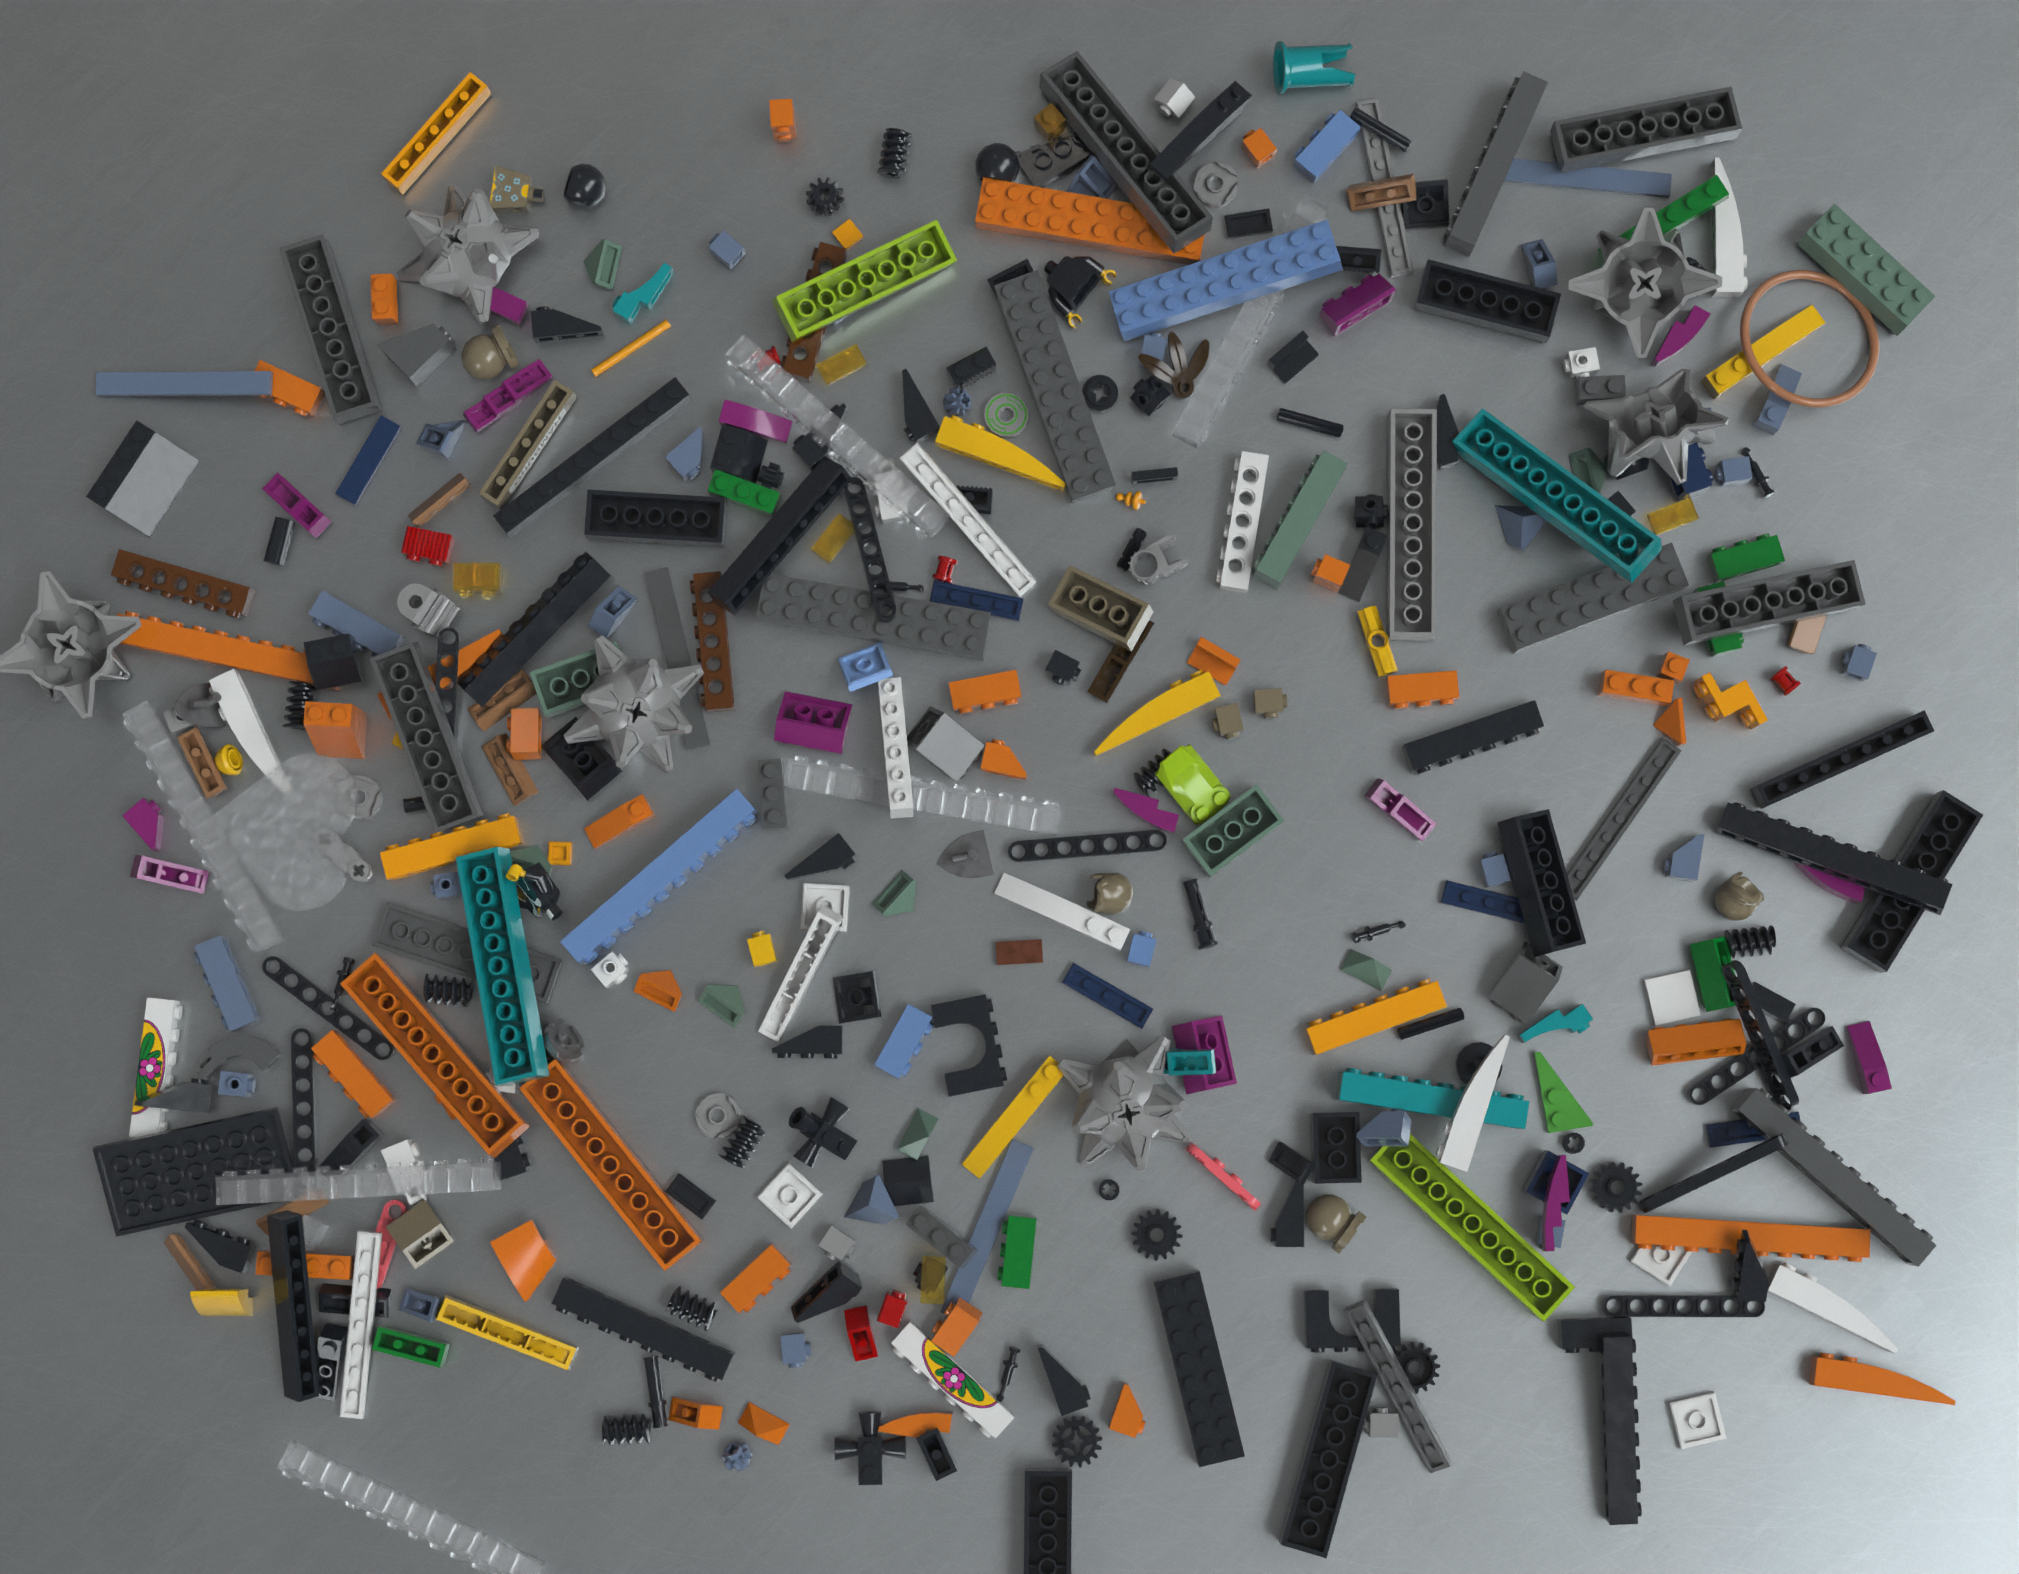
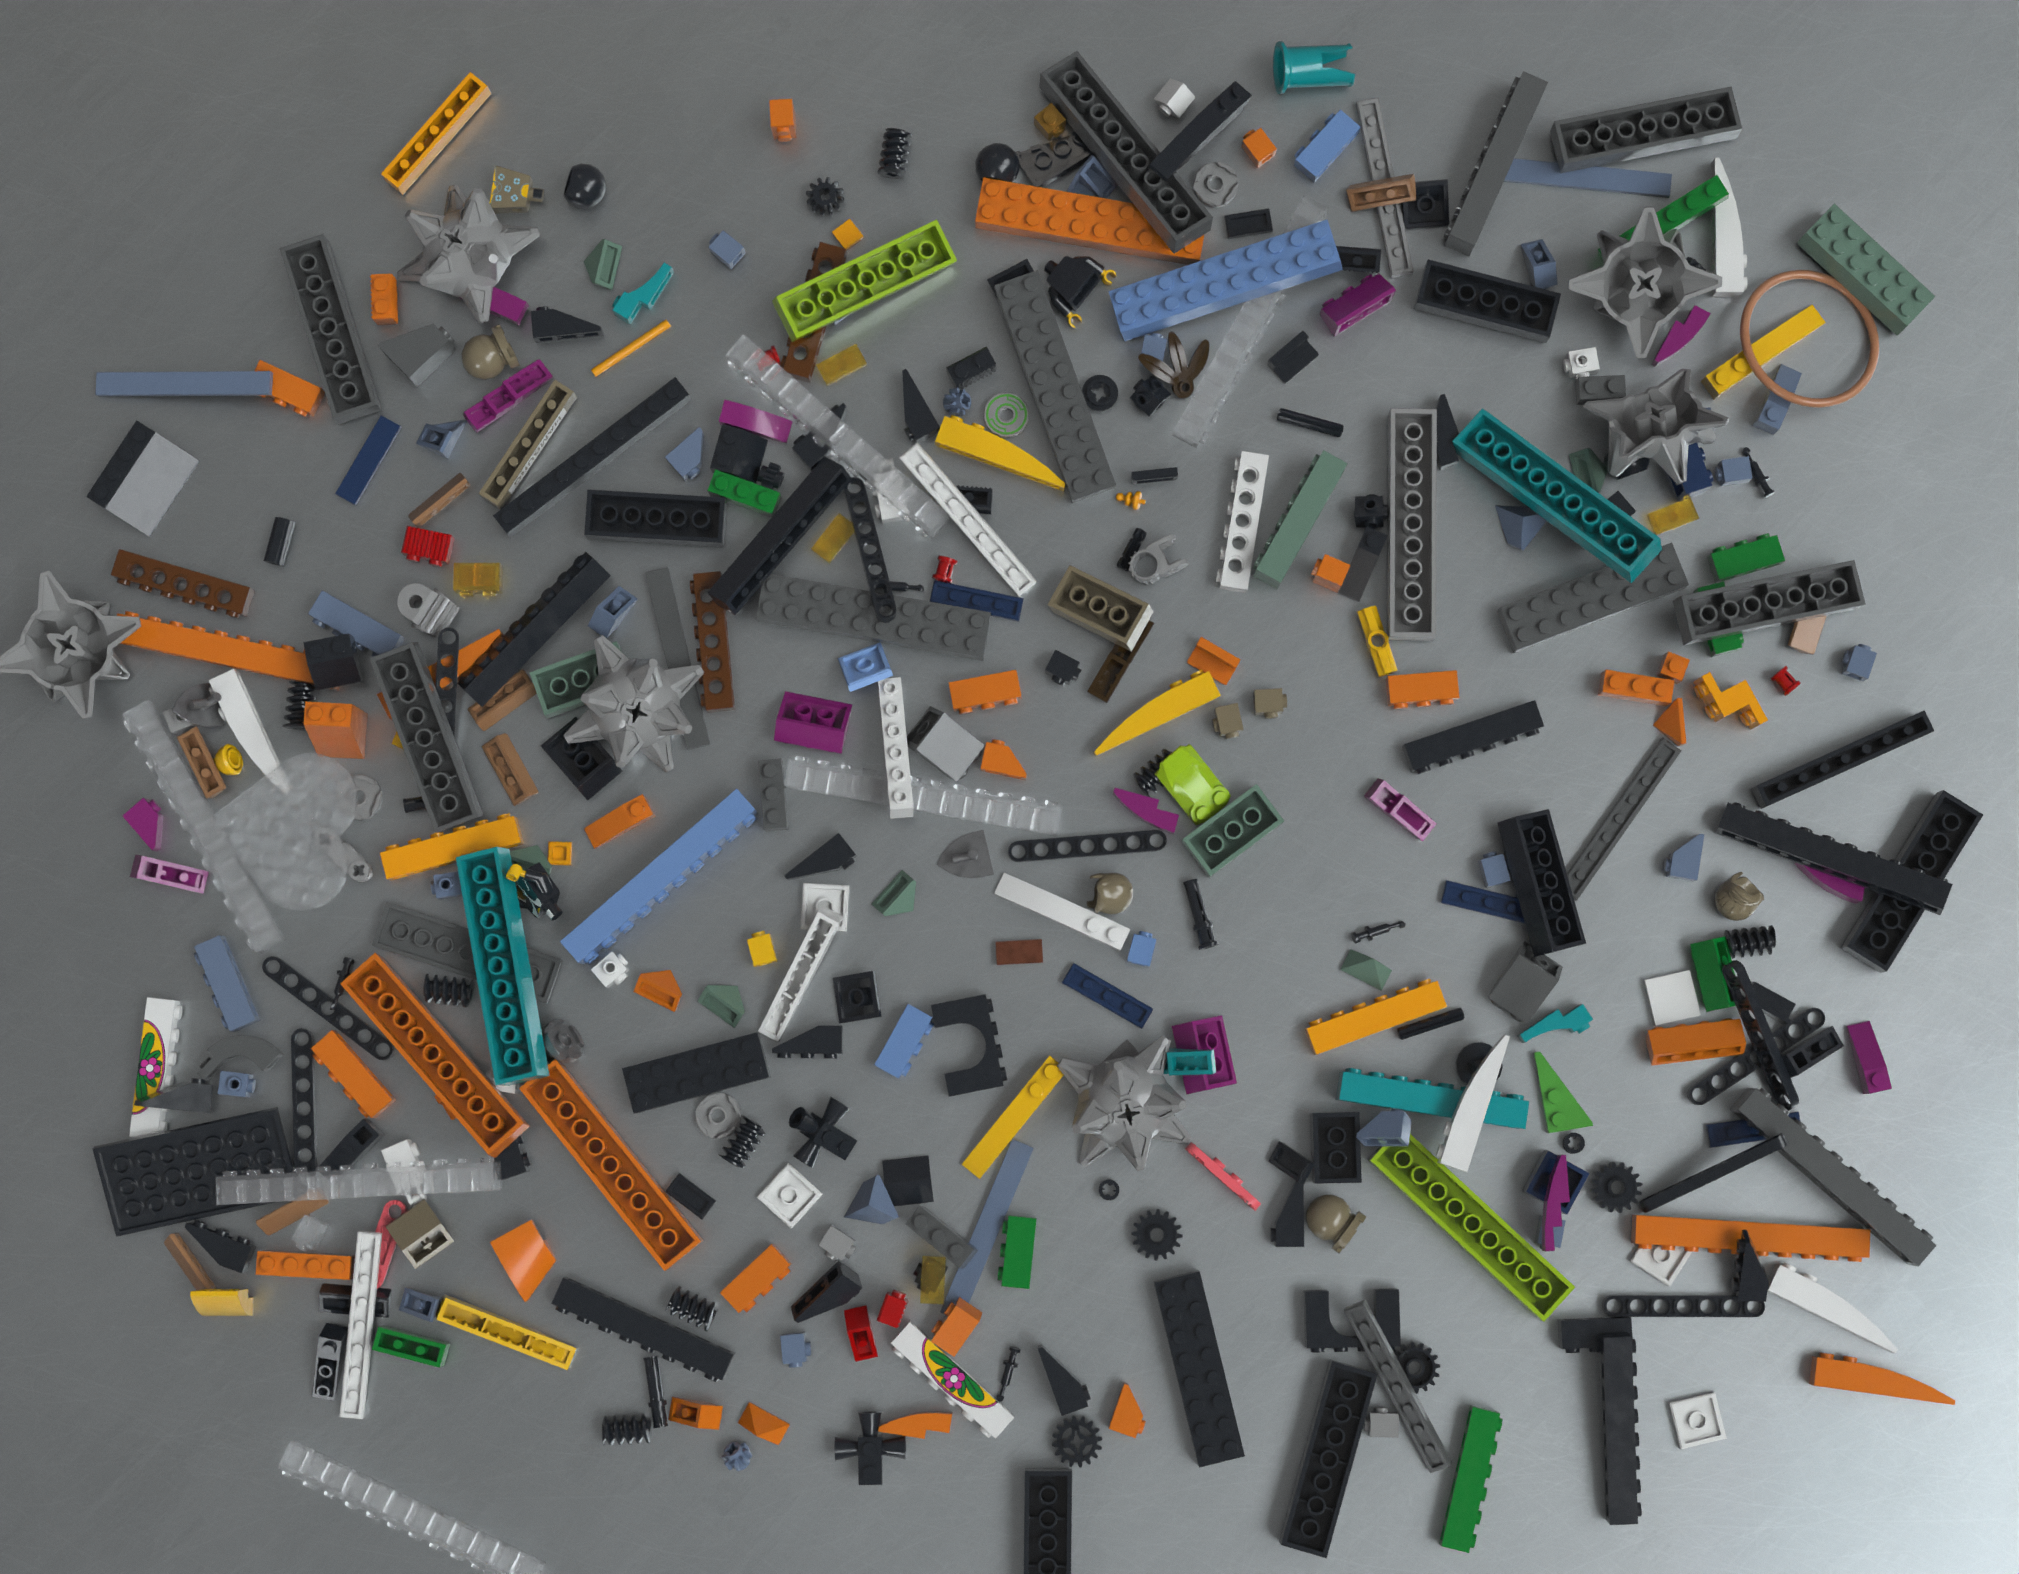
magenta slope [262,472,332,538] -> none
black brick [267,1210,319,1402] -> none
orange brick [507,708,542,760] -> none
sand green slope [897,1108,938,1160] -> none
black slope [916,1427,958,1481] -> none
black axle [1350,108,1412,152] -> none
none -> black brick [622,1032,771,1114]
none -> green brick [1439,1405,1503,1553]

